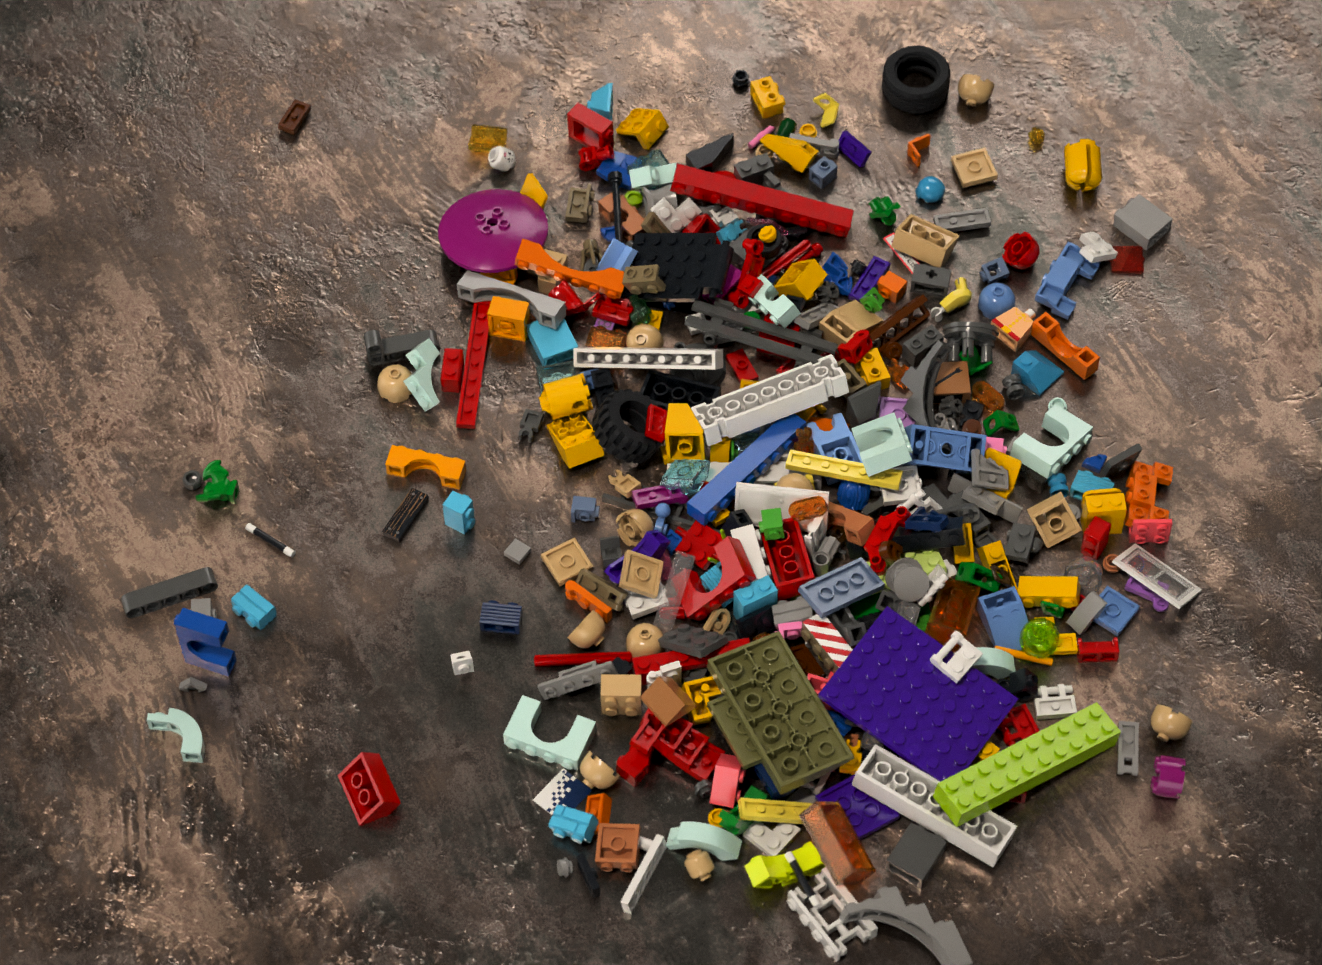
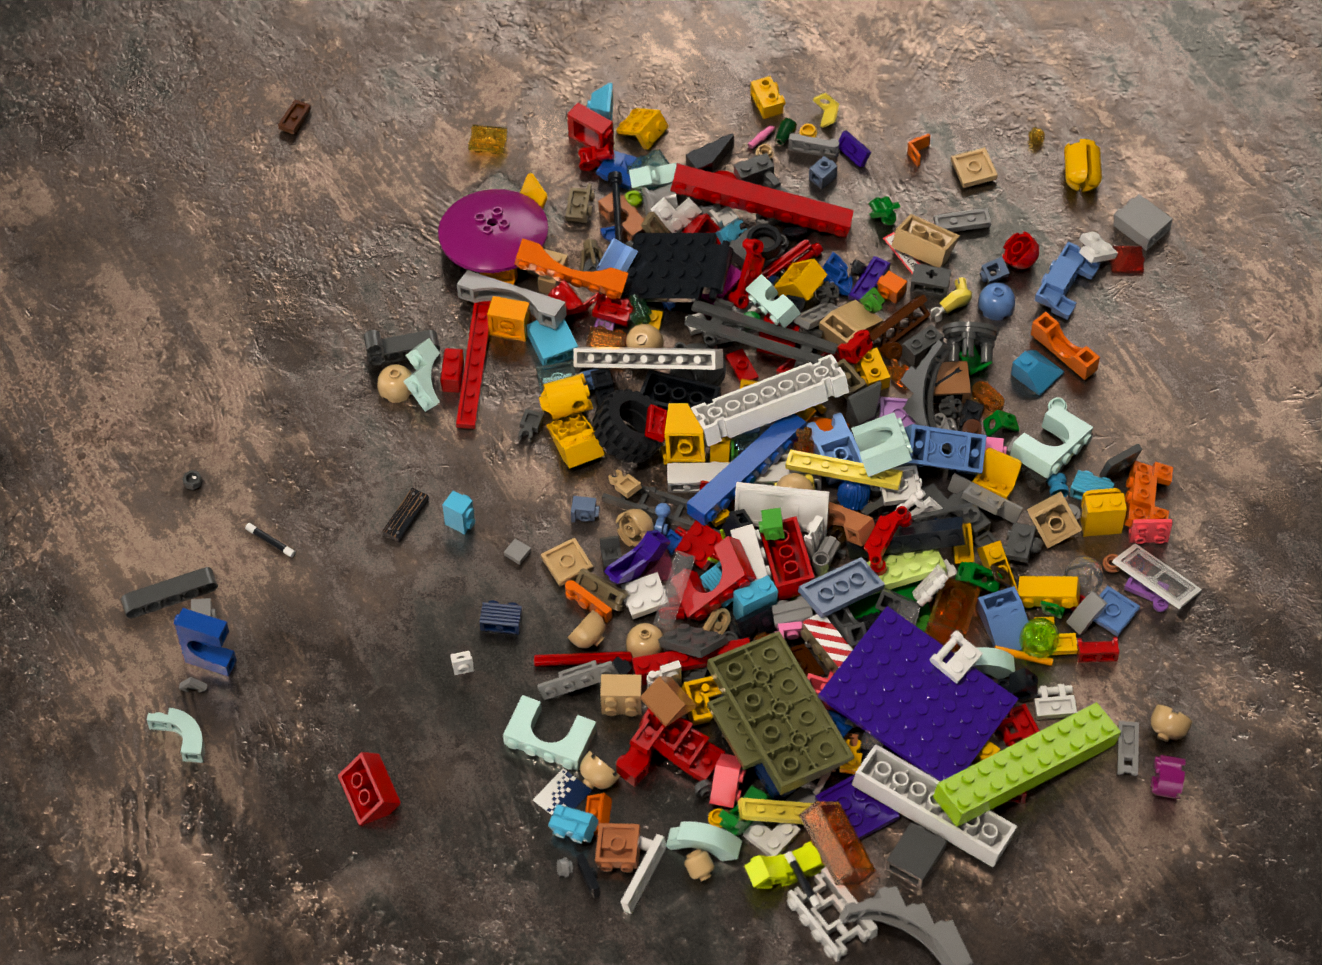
green animal [195,460,240,504] -> none
medium azure brick [231,585,277,630] -> none
light orange arch [385,445,466,490] -> none
white head [488,146,516,172] -> none
tan plate [619,550,664,599] -> none
dark tan bracket [622,264,666,295] -> none
magenta plate [631,482,689,509] -> none
clear light blue slope [660,459,710,495] -> none
black plate [732,70,749,86] -> none
red plate [737,273,764,298] -> none
clear pink piece [746,217,788,235] -> none
yellow slope [759,134,819,173] -> none
yellow plate [759,226,777,243] -> none
clear orange plate [788,496,828,521] -> none
reddish brown plate [879,540,903,566] -> none
black tyre [882,45,951,114] -> none
light grey hat [885,557,929,602] -> none
dark blue wing [905,506,949,533] -> none
dark azure hair [916,176,945,203] -> none
tan cylinder [958,74,995,106] -> none
light grey wing [971,449,1009,491] -> none
light nougat torso [991,307,1036,352] -> none
dark grey wheel [1002,374,1026,400] -> none
red brick [1080,516,1111,560] -> none
blue tile [1082,454,1107,474] -> none

